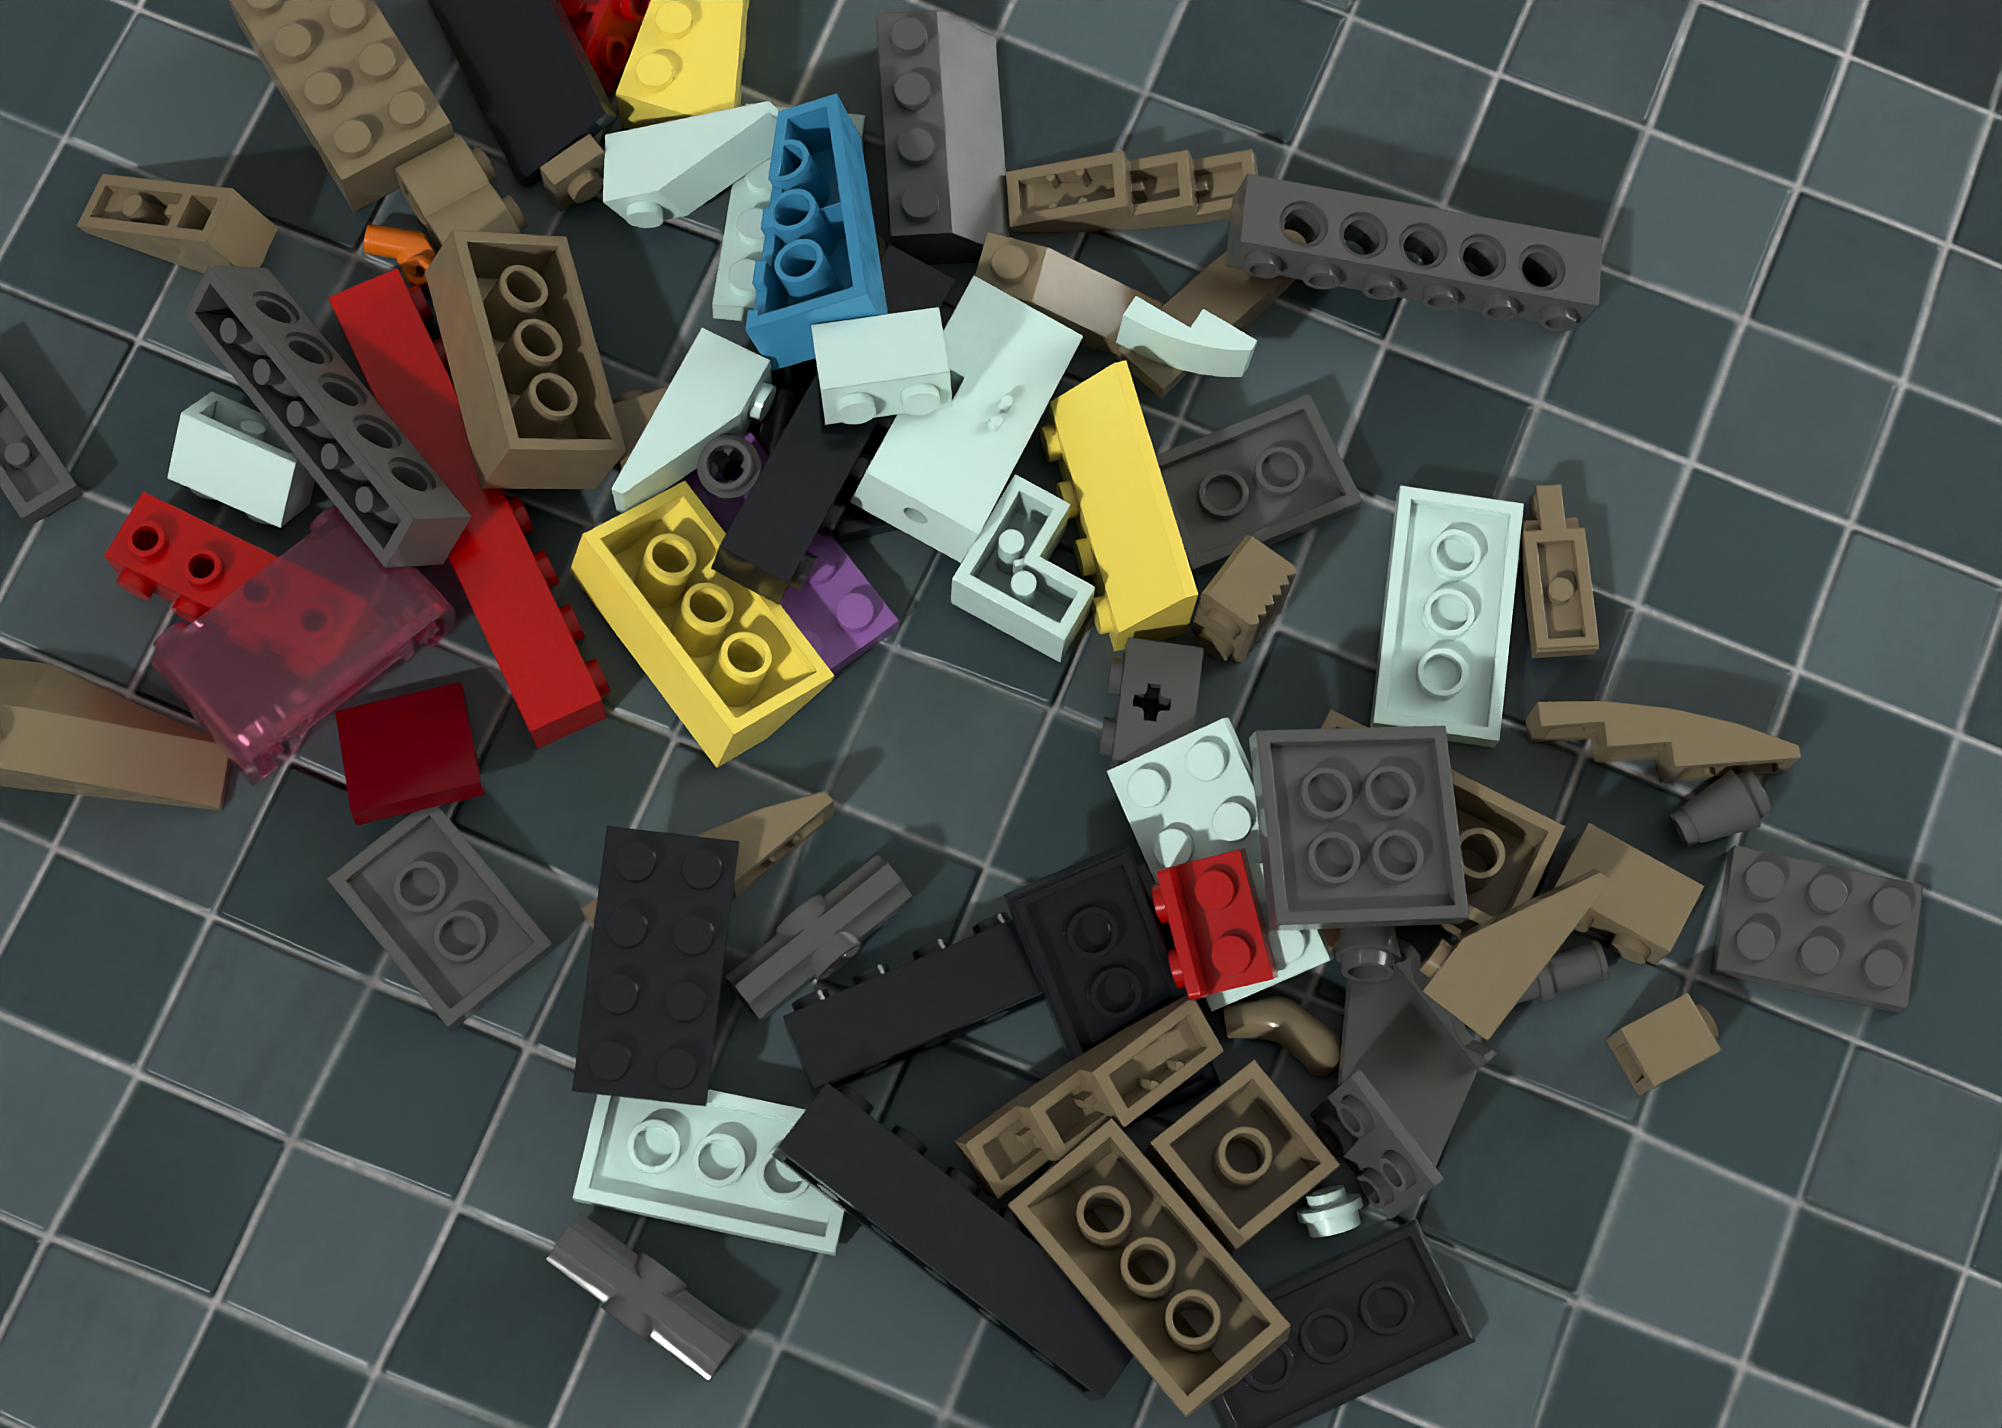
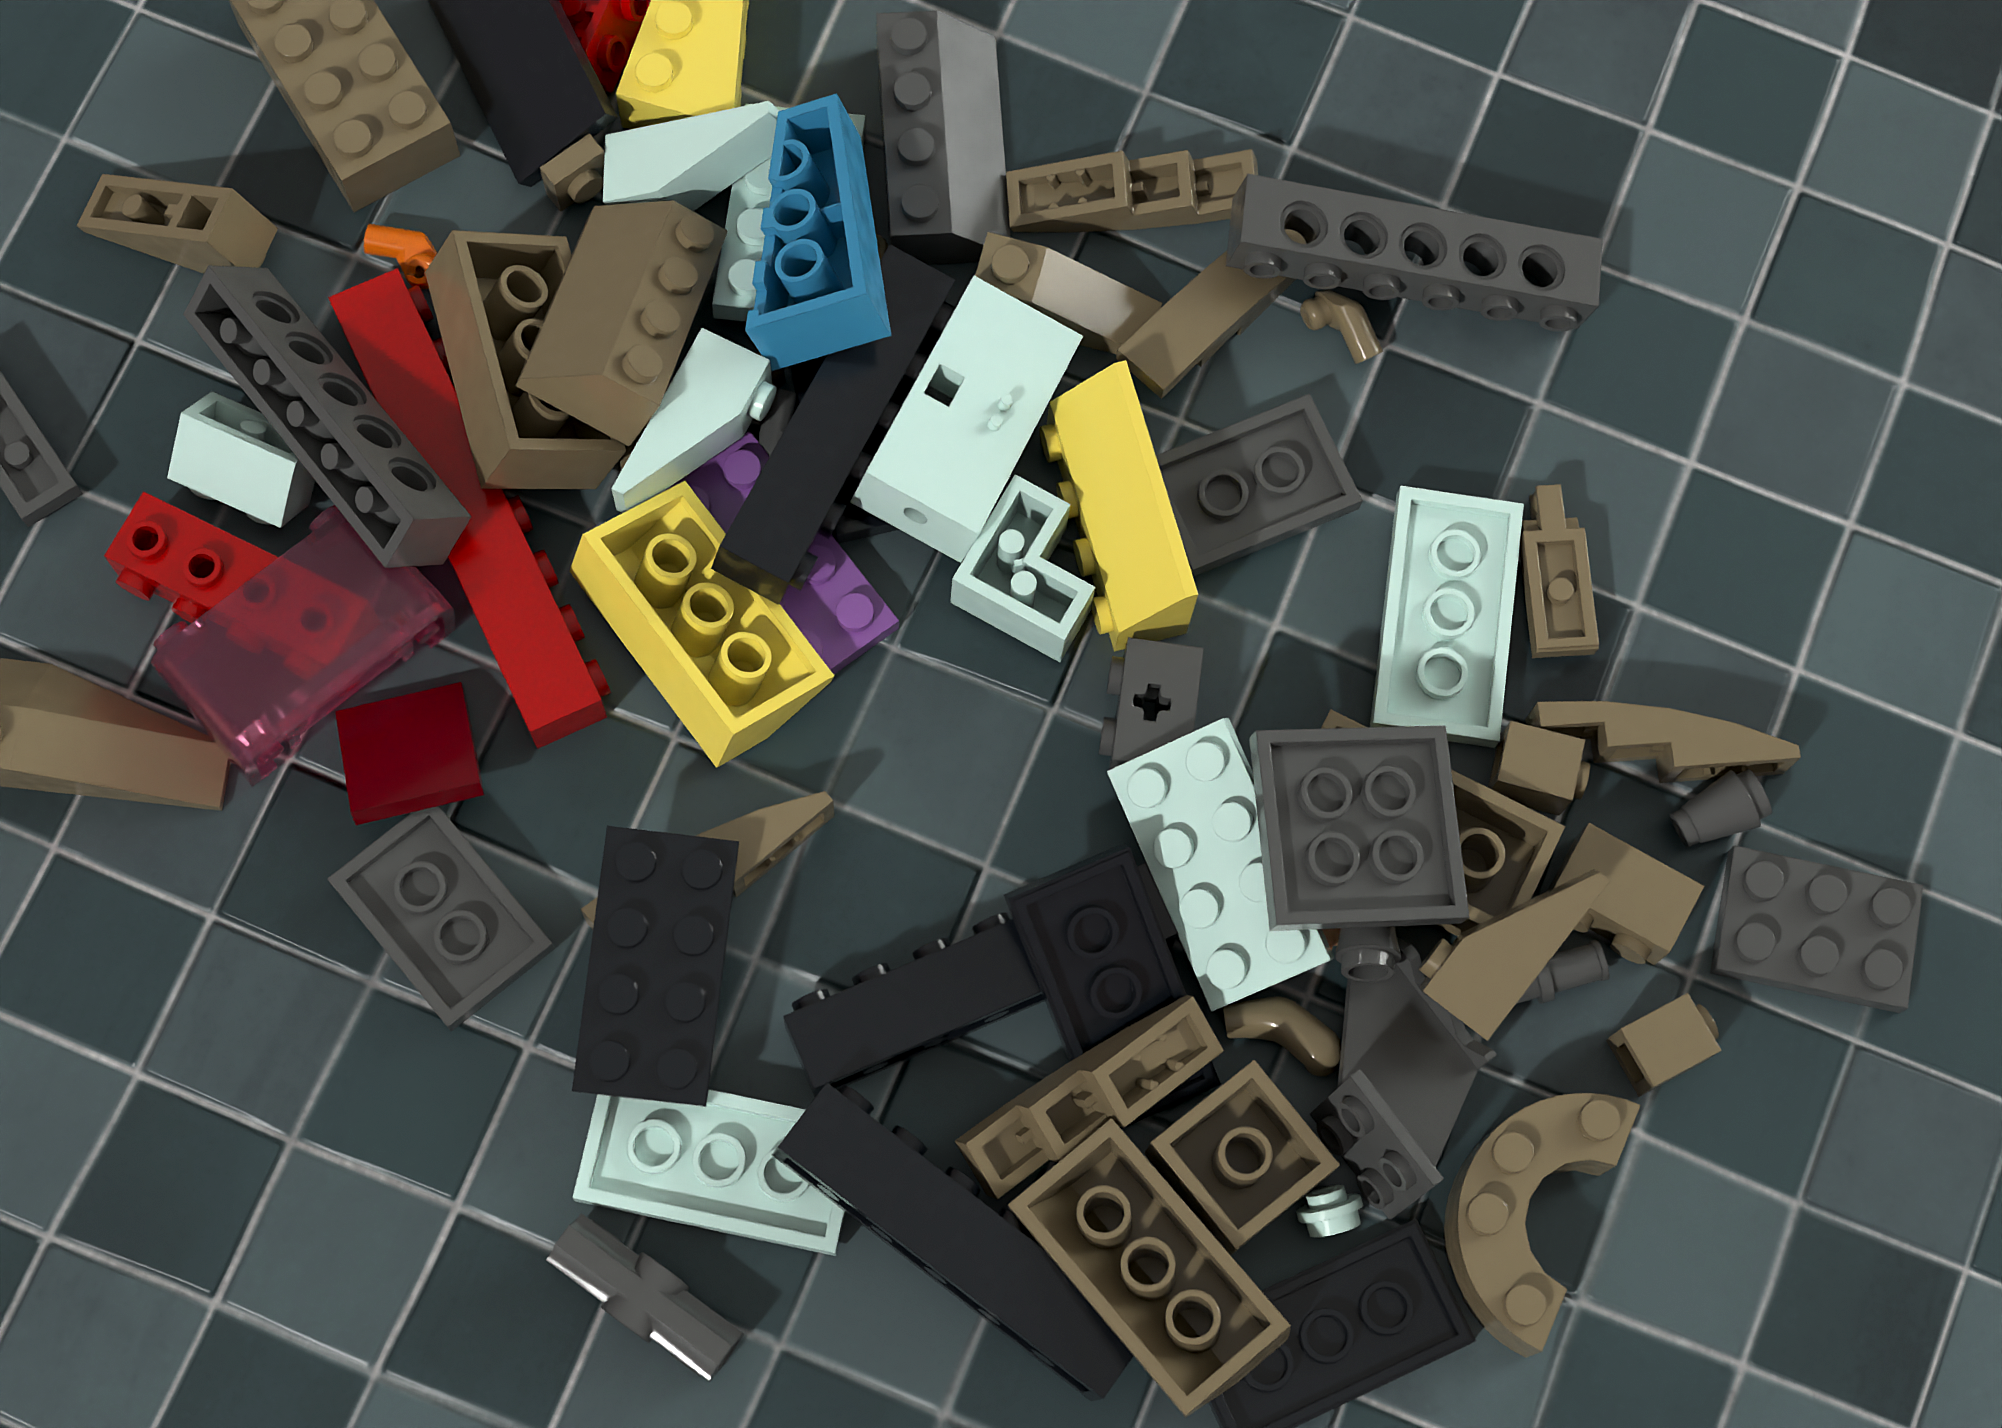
dark tan brick [394,135,527,251] -> none
dark grey cone [697,435,761,498] -> none
dark grey piece [725,854,913,1023] -> none
light aqua brick [811,307,952,425] -> none
light aqua slope [1116,296,1257,377] -> none
red bracket [1152,848,1278,1001] -> none
dark tan brick [1191,535,1296,663] -> none
none -> dark tan slope [515,200,728,446]
none -> dark tan arm [1300,289,1383,364]
none -> dark tan brick [1444,1093,1641,1358]
none -> dark tan brick [1488,721,1590,816]

